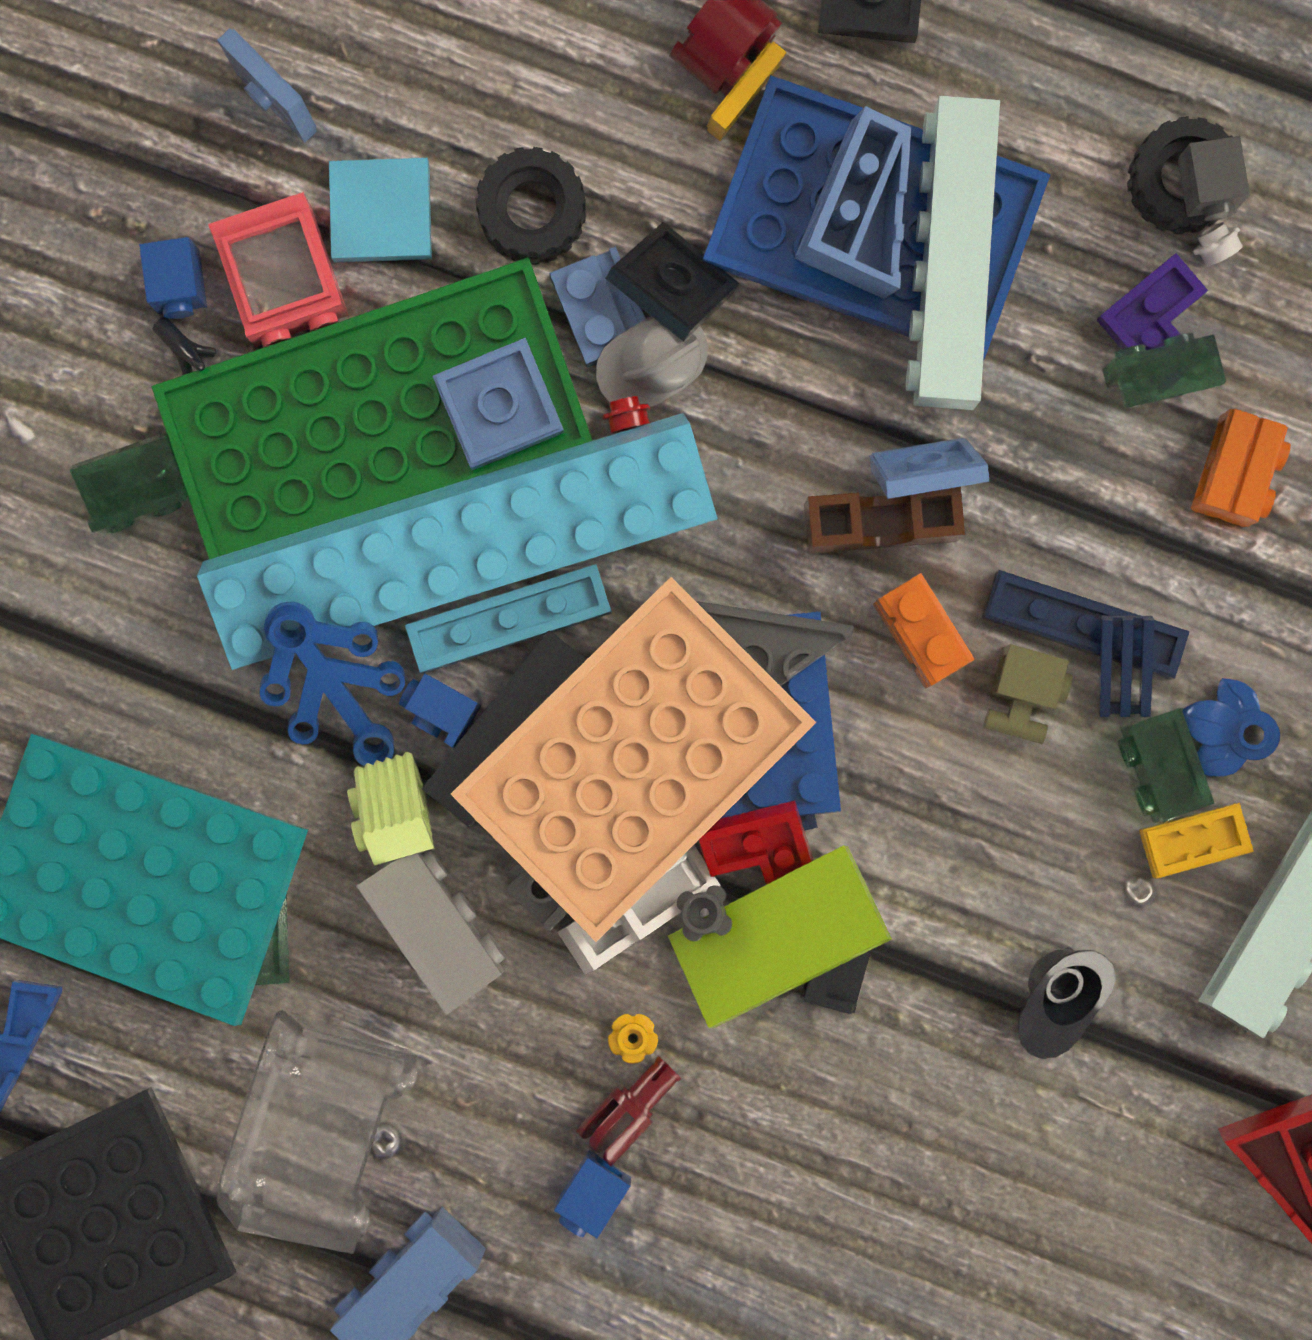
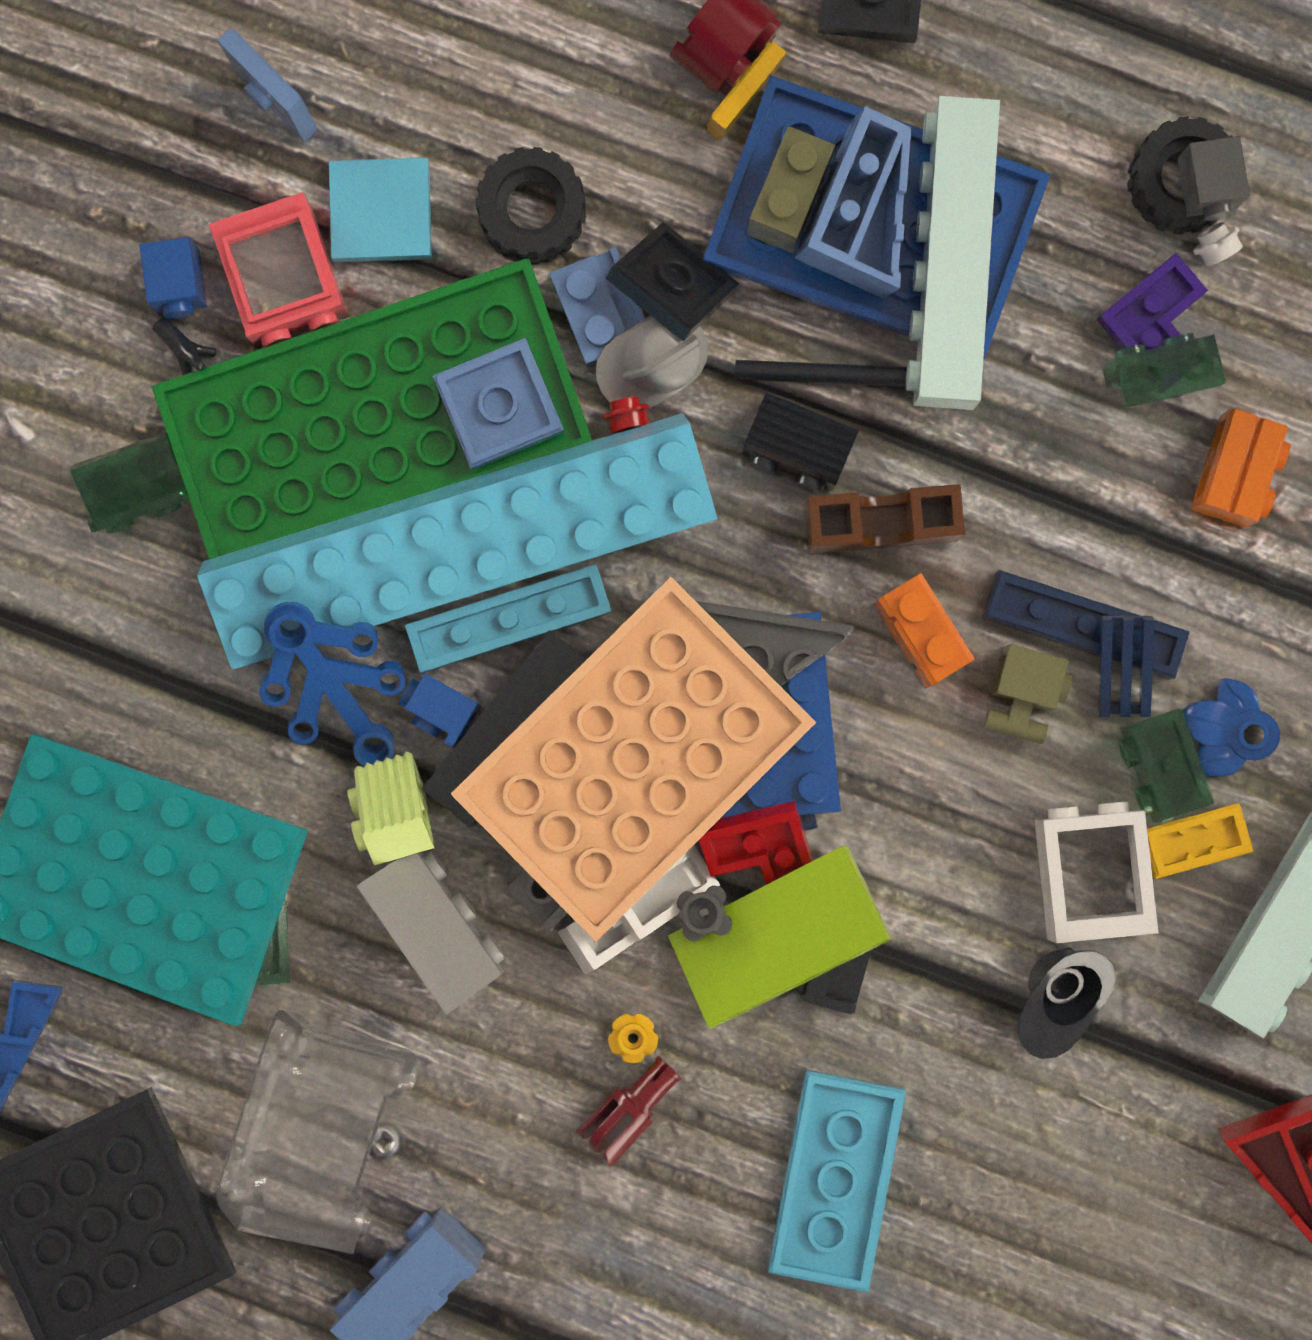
blue brick [554,1150,631,1239] -> none
medium blue tile [869,438,989,499] -> none
none -> black bar [735,360,907,387]
none -> black brick [741,392,859,494]
none -> olive brick [747,126,835,253]
none -> medium azure tile [768,1069,906,1292]
none -> white window [1034,801,1158,943]

